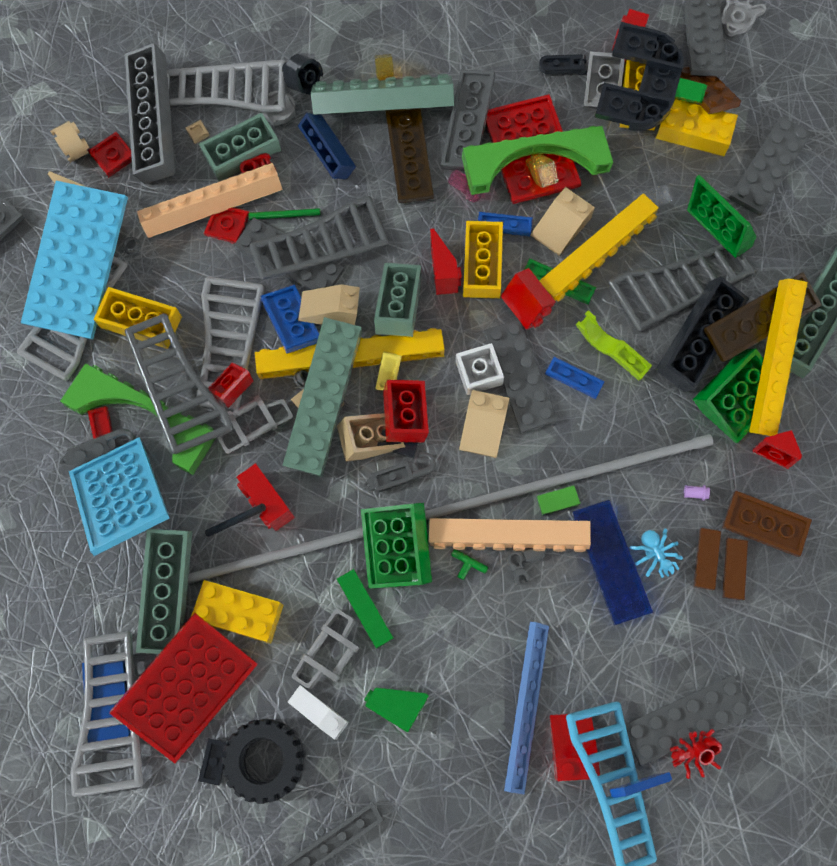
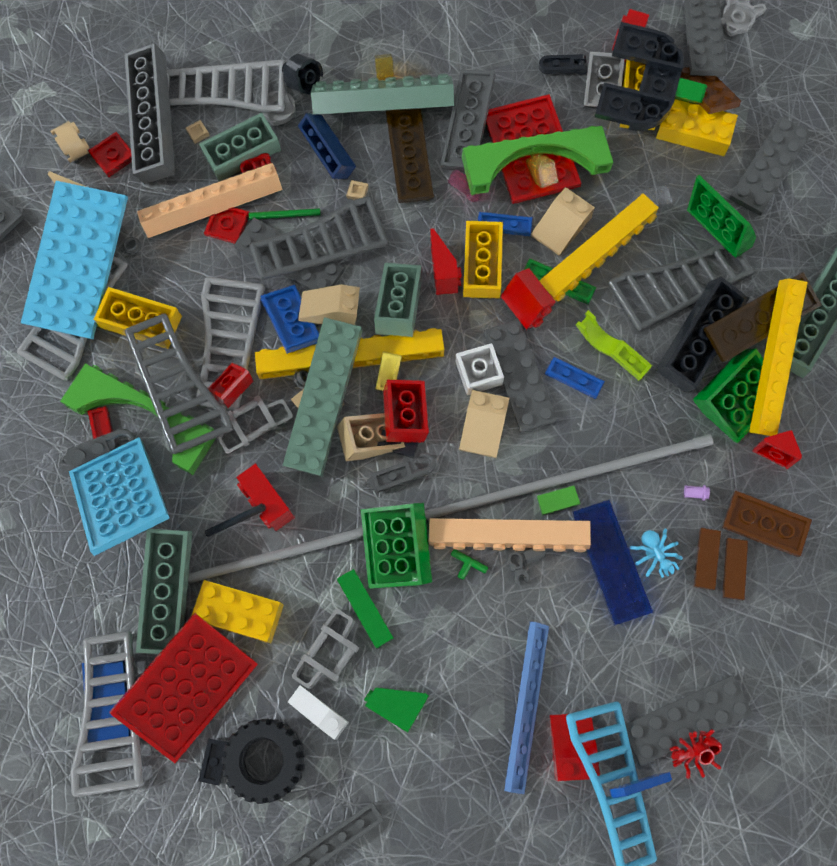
none -> tan tile [346,180,369,200]

